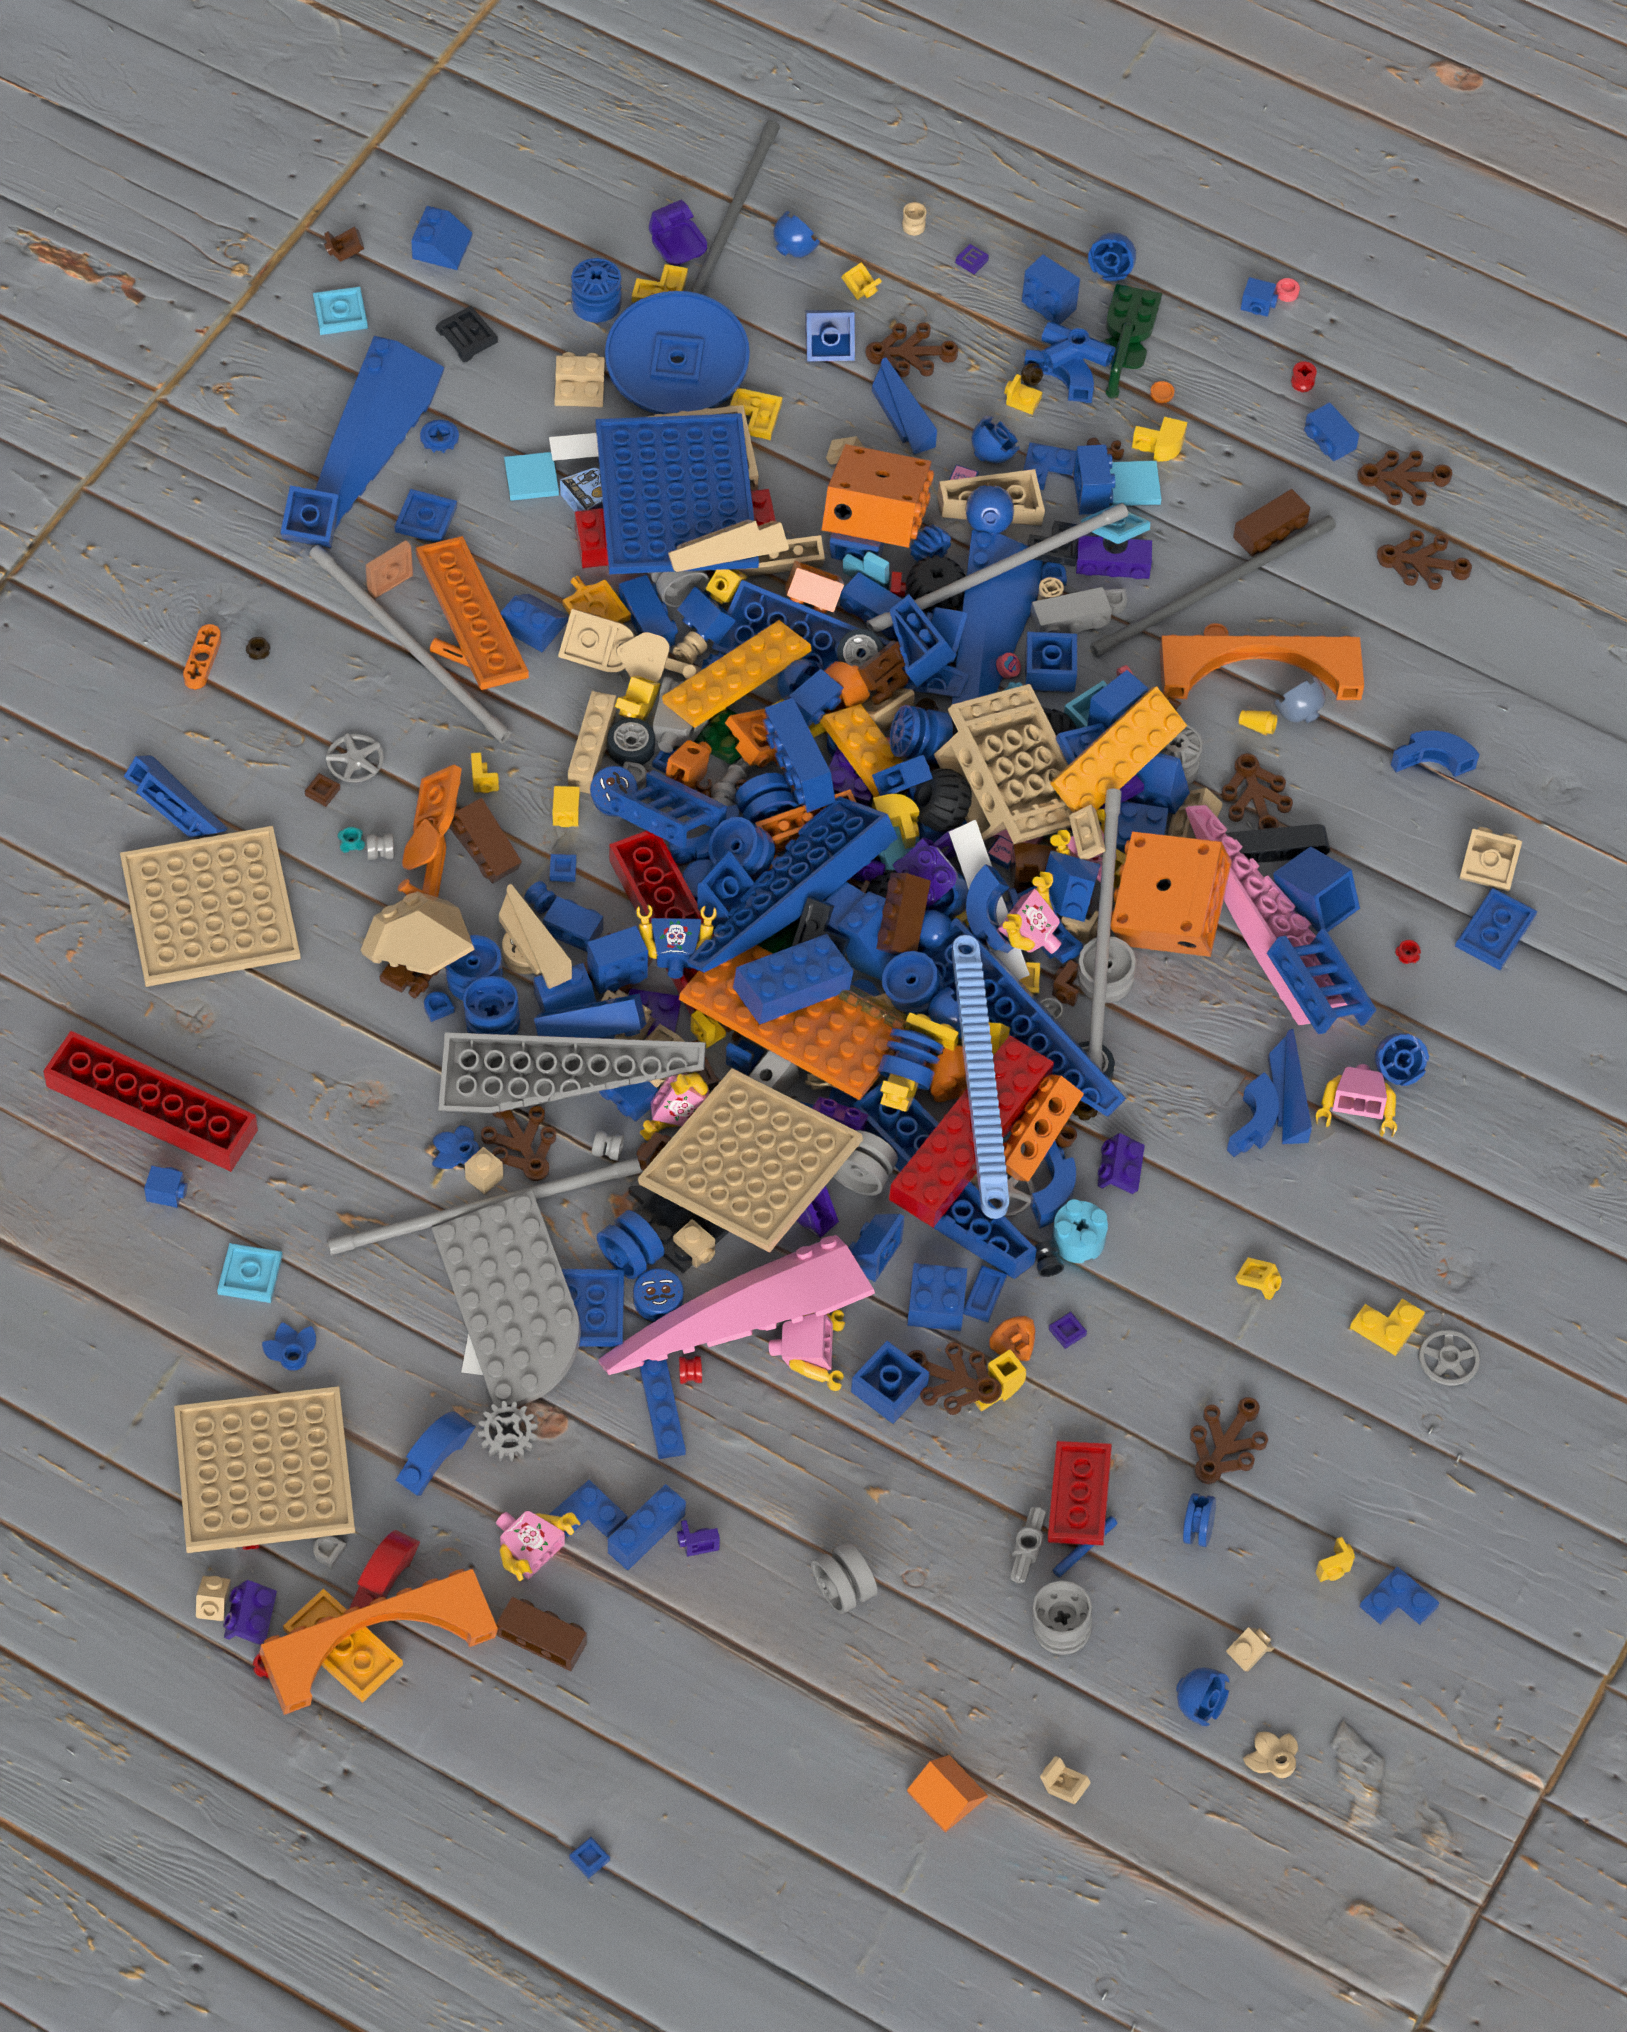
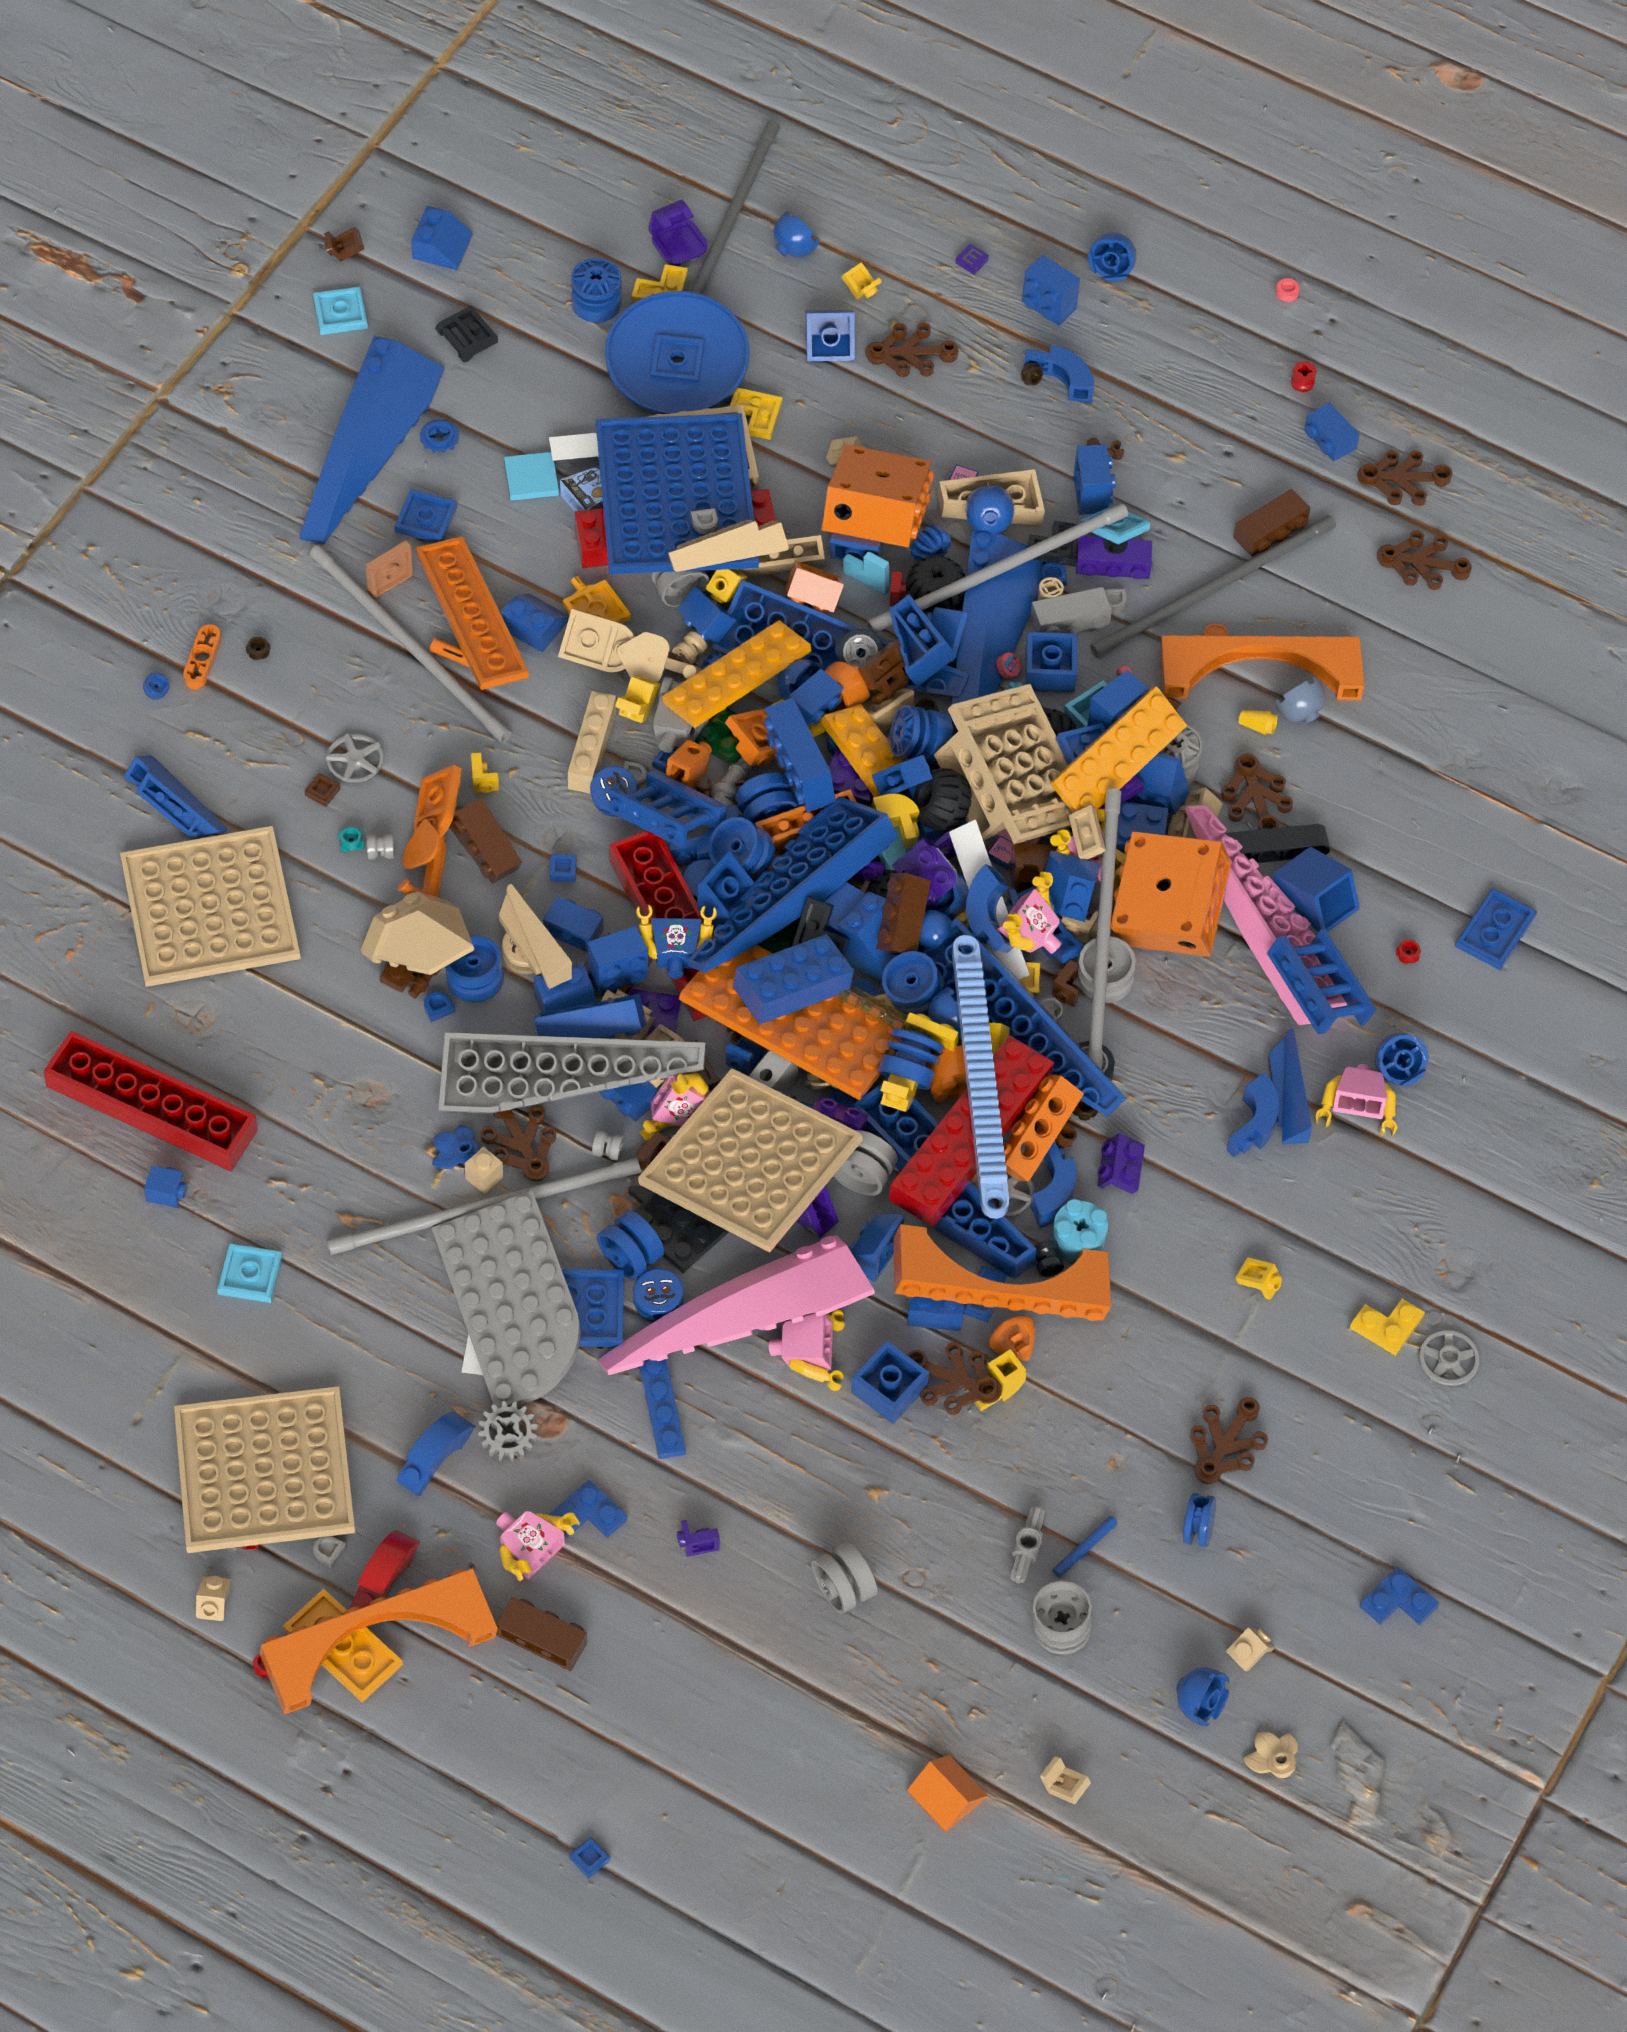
dark purple bracket [223,1580,277,1645] -> none
blue plate [262,1323,316,1371] -> none
blue brick [280,485,341,548] -> none
blue wheel [463,976,521,1035] -> none
blue wheel [524,881,557,914] -> none
yellow brick [553,786,580,827] -> none
tan plate [555,352,605,407] -> none
wheel [607,718,655,766] -> none
blue brick [608,1484,686,1570] -> none
blue brick [619,575,678,647] -> none
tan bracket [673,1219,715,1268] -> none
red wheel [679,1356,702,1384] -> none
yellow bracket [691,1010,726,1049] -> none
blue brick [840,572,902,642] -> none
blue wedge [872,357,937,455] -> none
tan wheel [902,202,927,236] -> none
blue cylinder [971,415,1020,464] -> none
yellow bracket [1004,374,1043,415] -> none
blue plate [1023,442,1076,490] -> none
blue piece [1042,321,1115,369] -> none
red plate [1048,1441,1112,1545] -> none
dark purple tile [1049,1311,1087,1349] -> none
dark green plate [1101,284,1162,398] -> none
medium azure tile [1110,461,1162,506] -> none
yellow brick [1132,417,1188,462] -> none
orange piece [1150,381,1175,403] -> none
blue brick [1241,277,1279,317] -> none
yellow bracket [1316,1537,1355,1582] -> none
blue arch [1391,730,1480,777] -> none
tan plate [1459,827,1522,891] -> none
none -> blue tile [143,673,170,699]
none -> light grey tile [690,508,718,534]
none -> orange arch [893,1224,1111,1321]

